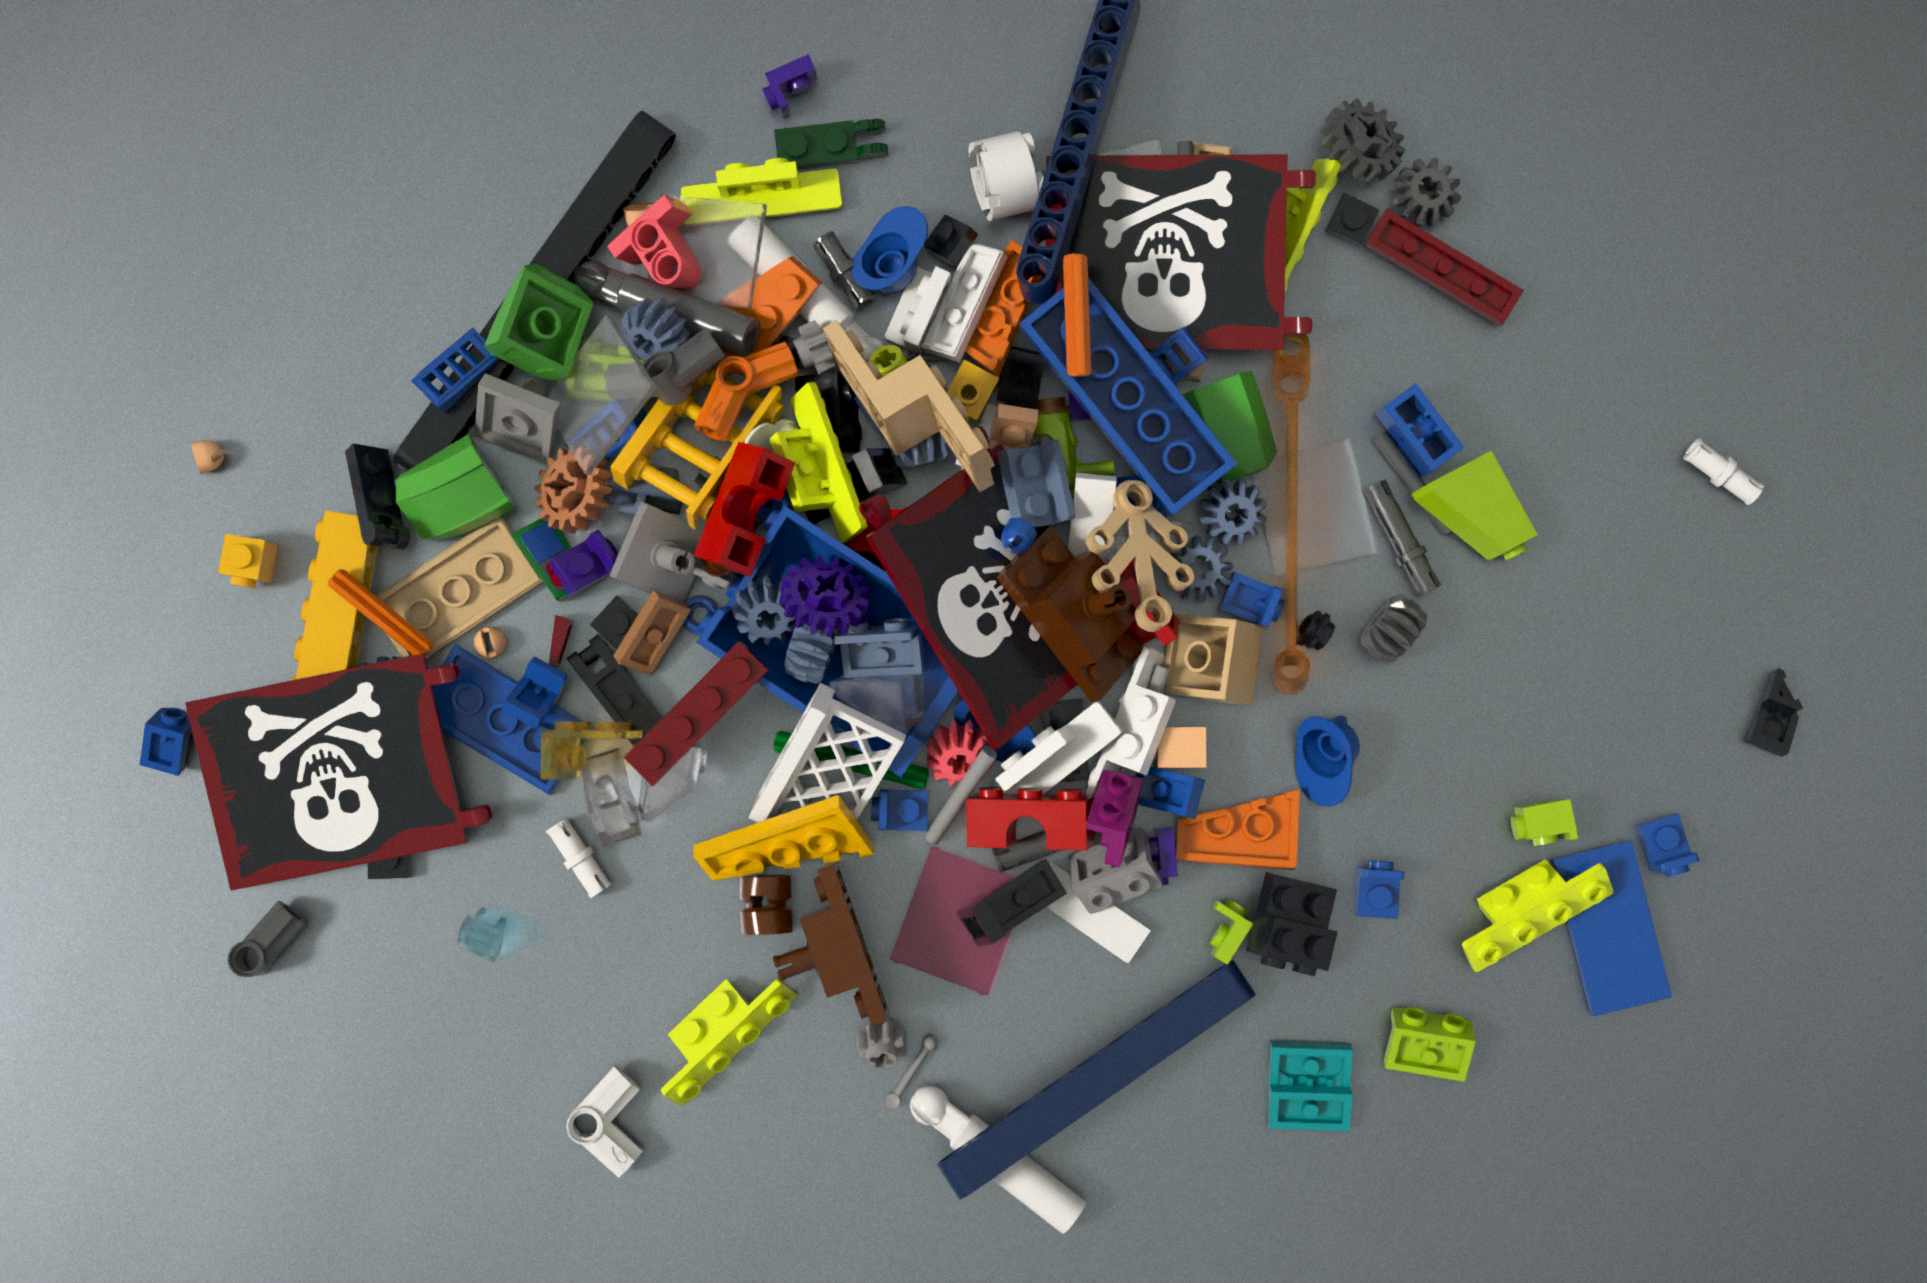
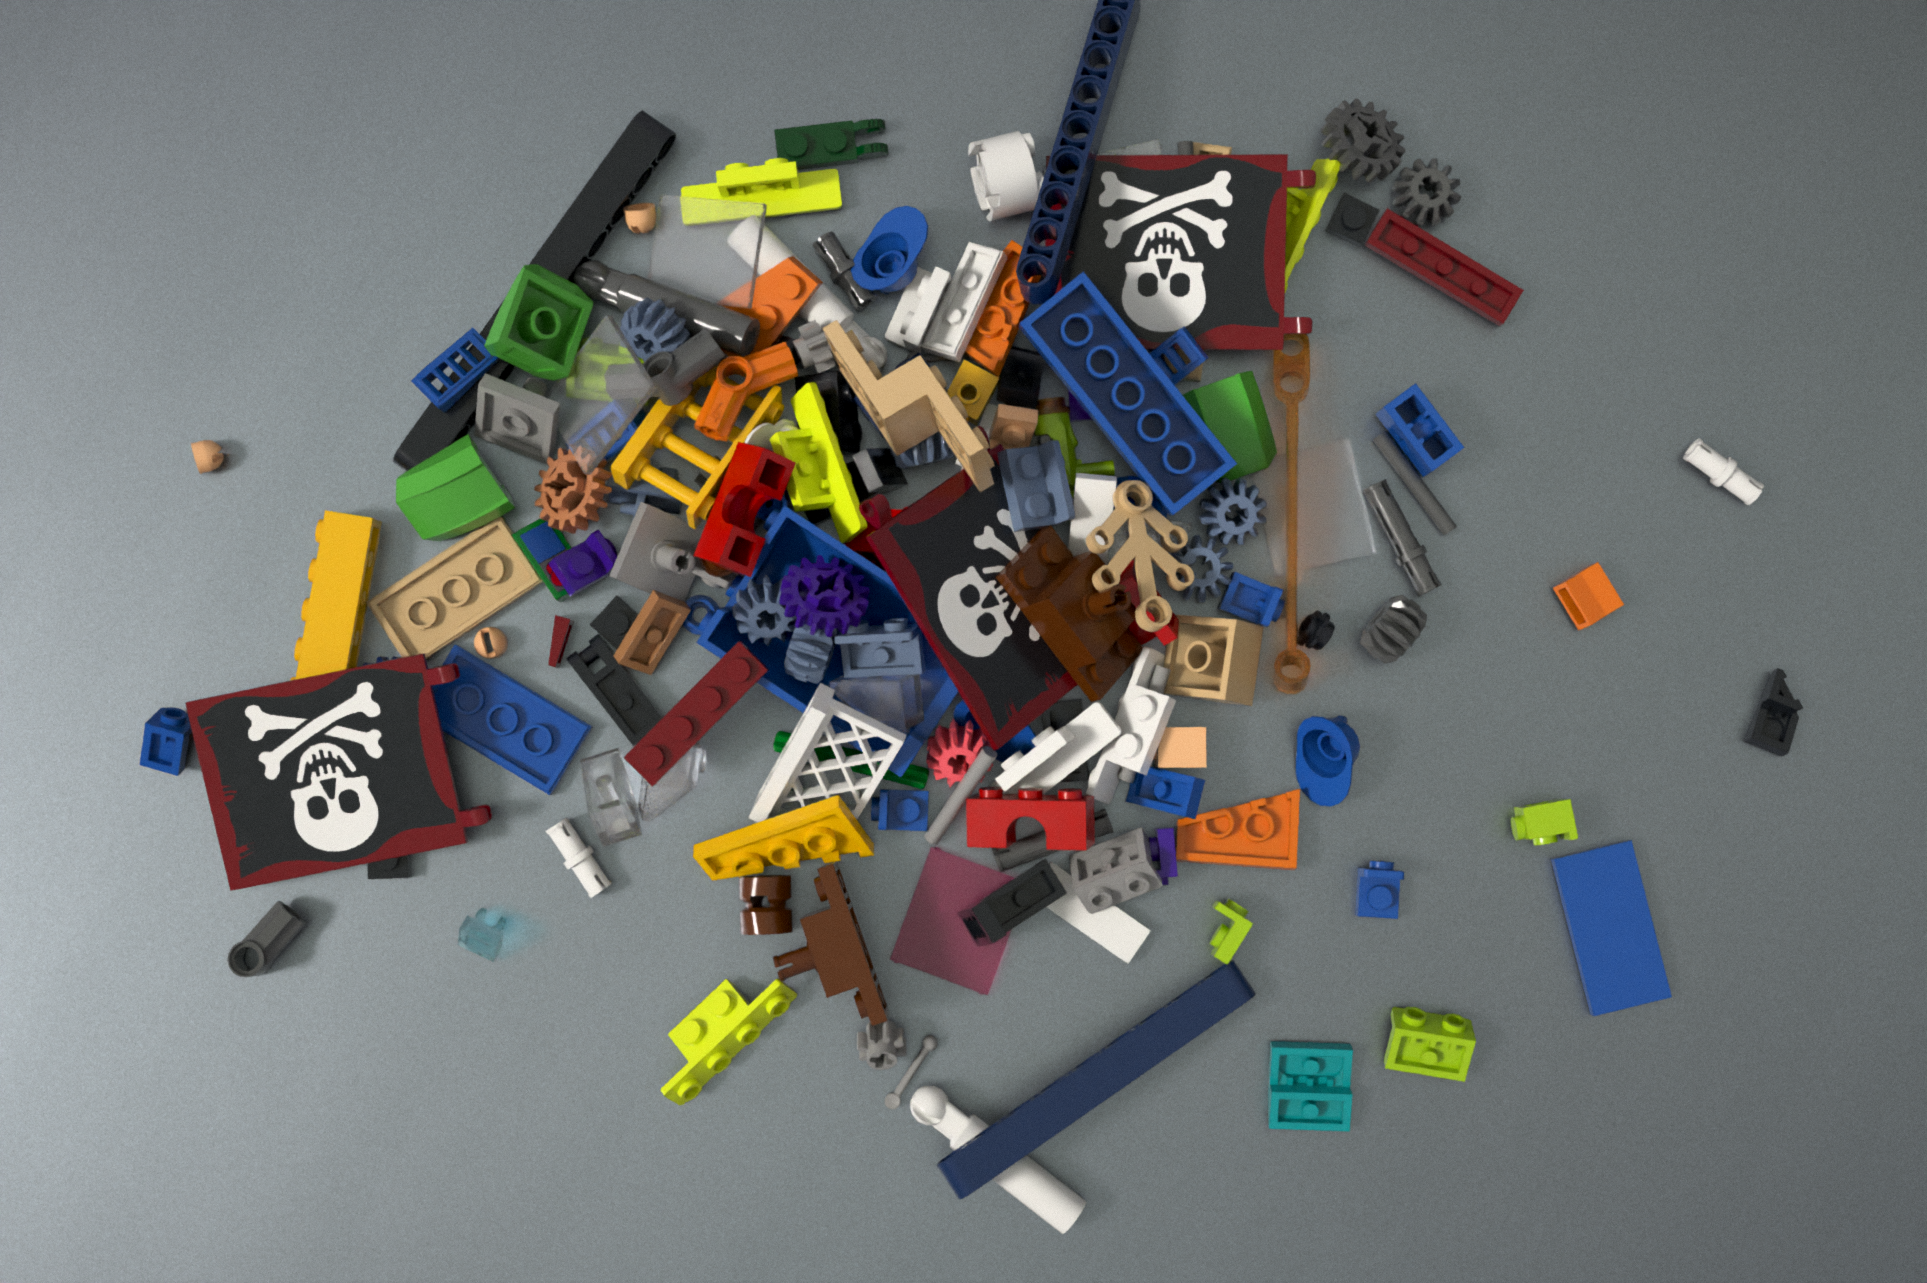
yellow brick [218,534,279,588] -> none
orange axle [328,569,432,655] -> none
black plate [345,443,410,550] -> none
blue bracket [501,657,568,730] -> none
clear yellow bracket [541,722,642,780] -> none
white piece [566,1065,643,1178] -> none
coral tile [607,194,701,291] -> none
dark purple bracket [762,54,817,118] -> none
neon yellow bush [869,345,908,377] -> none
black plate [923,214,978,267] -> none
blue hinge [1001,518,1037,554] -> none
orange axle [1063,253,1091,377] -> none
magenta bracket [1086,770,1143,867] -> none
black plate [1246,872,1338,976] -> none
lime slope [1411,450,1538,561] -> none
neon yellow bracket [1462,859,1614,972] -> none
blue bracket [1636,813,1700,877] -> none
none -> orange piece [1553,562,1624,631]

